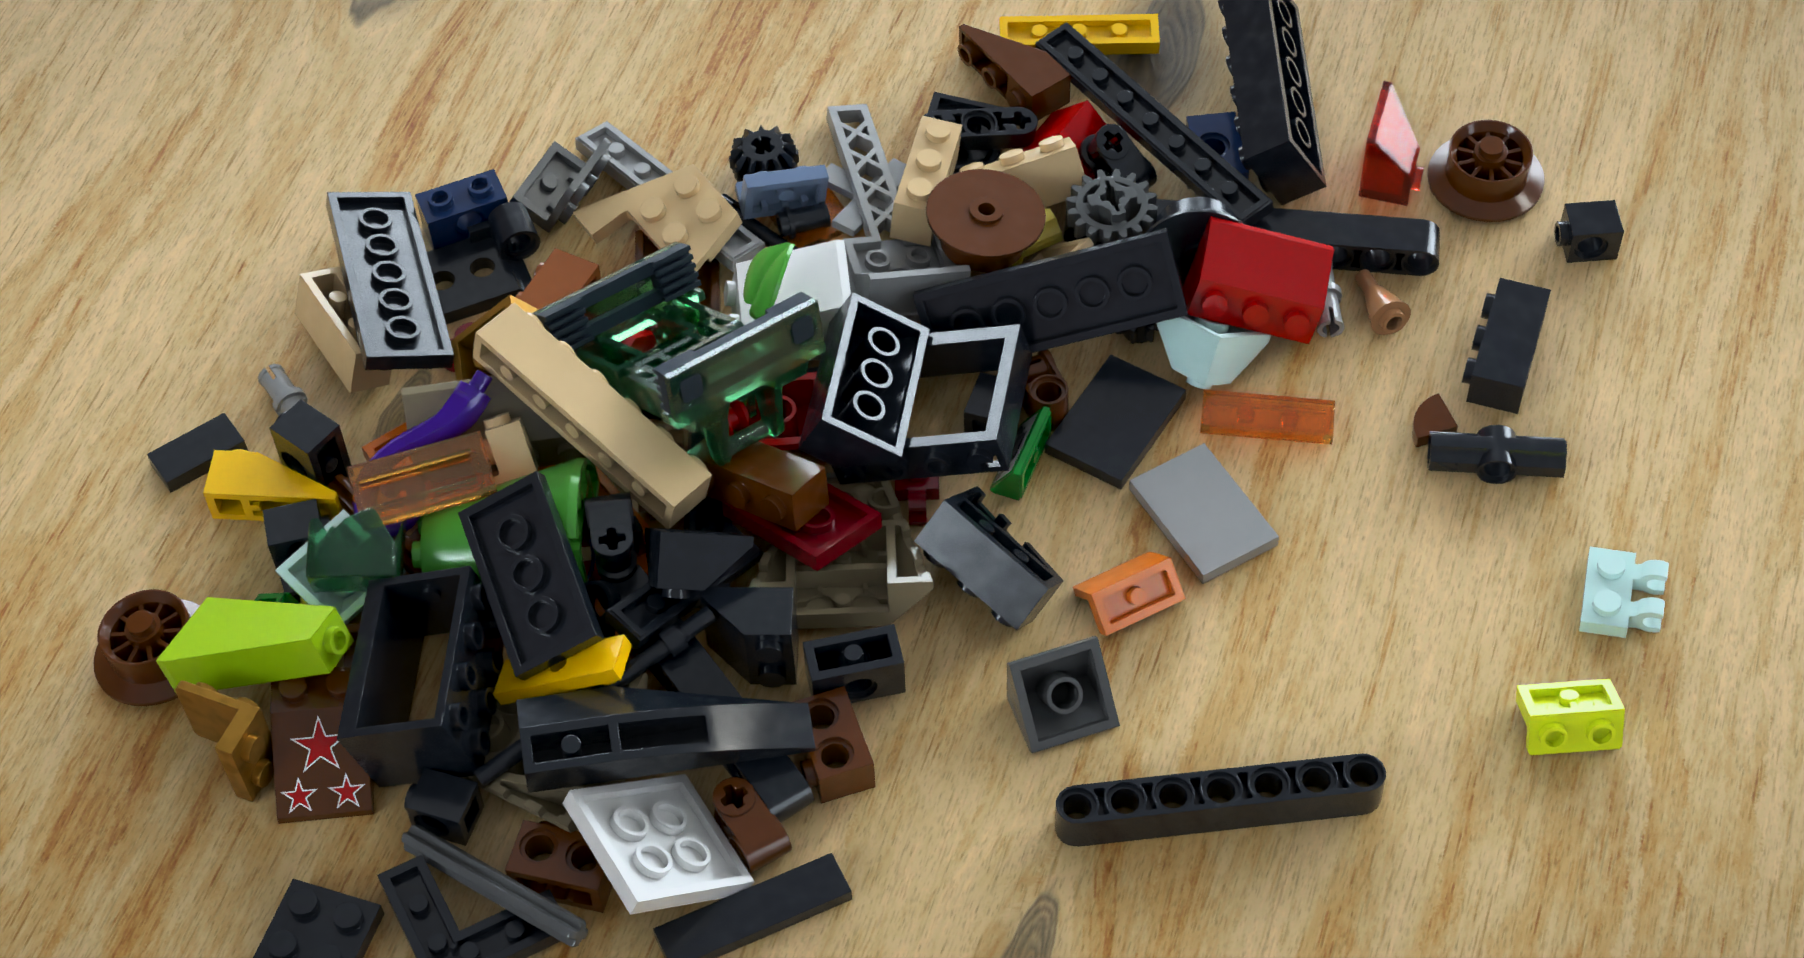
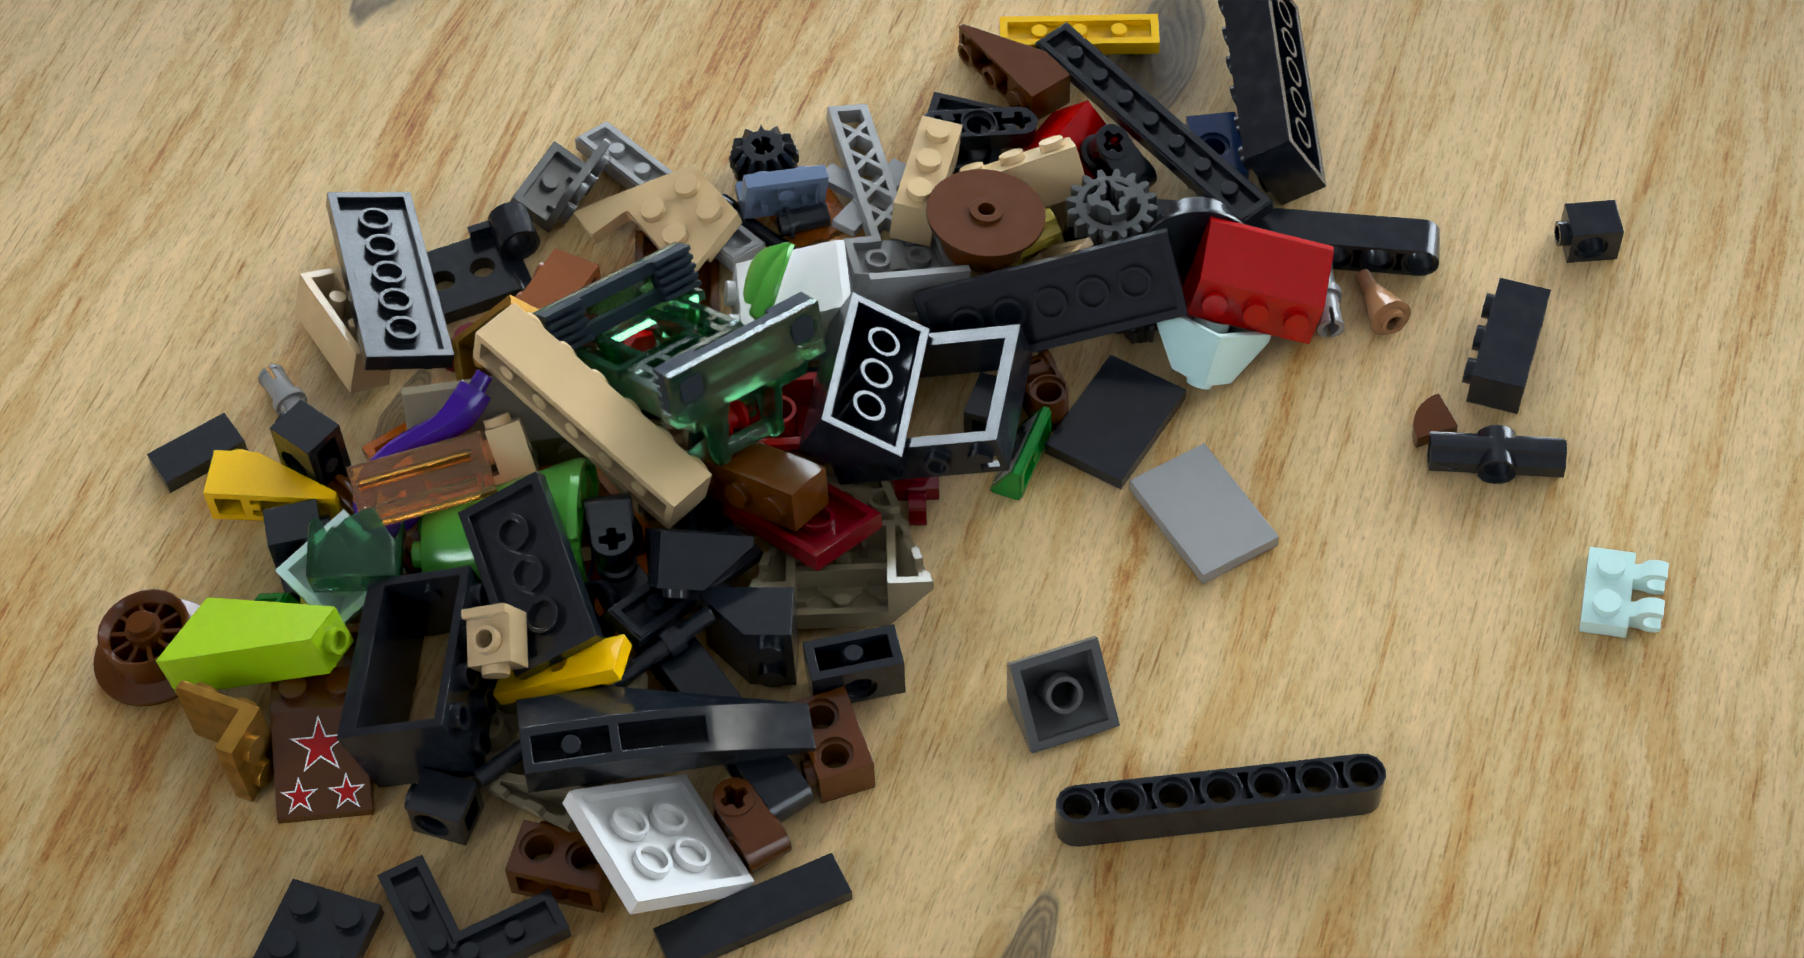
dark grey axle [401,825,588,947] -> none
dark blue brick [415,169,508,250] -> none
black wedge [914,486,1064,630] -> none
orange panel [1072,552,1186,636] -> none
clear orange tile [1200,389,1335,445] -> none
clear red slope [1359,81,1425,206] -> none
reddish brown piece [1427,120,1545,222] -> none
neon yellow bracket [1516,679,1625,755] -> none
none -> tan brick [461,603,528,679]

